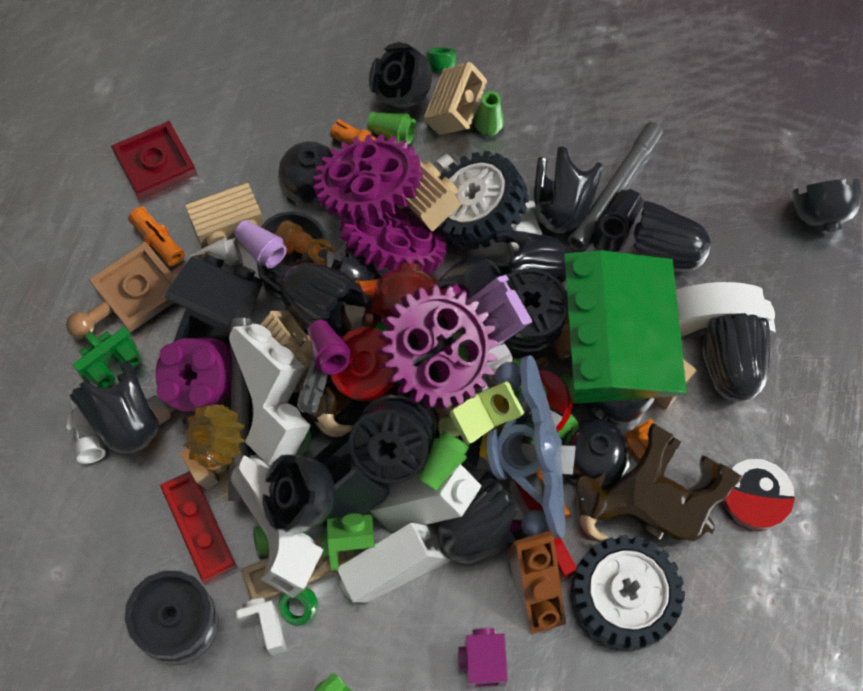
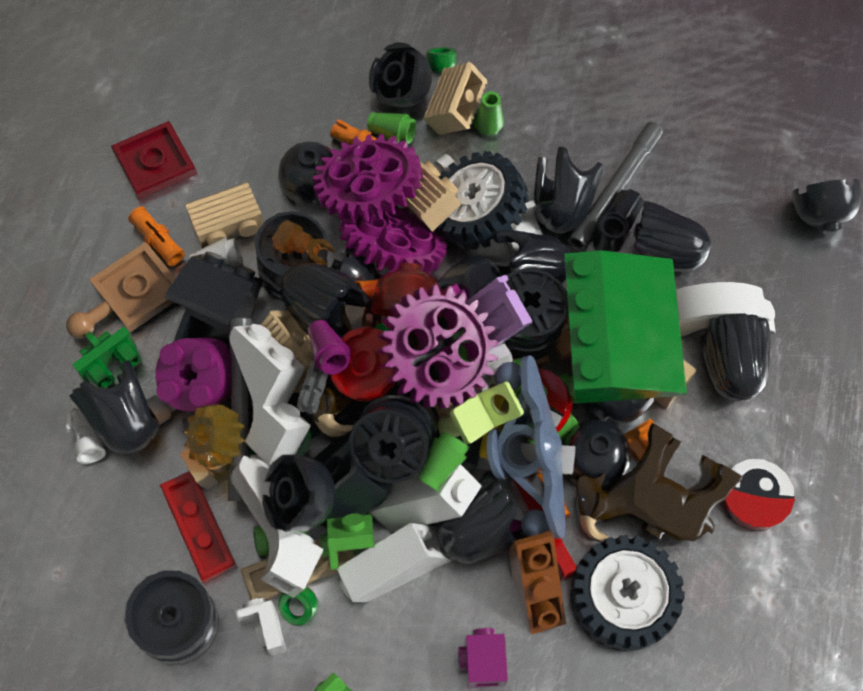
lavender cone [234,220,287,268] -> none

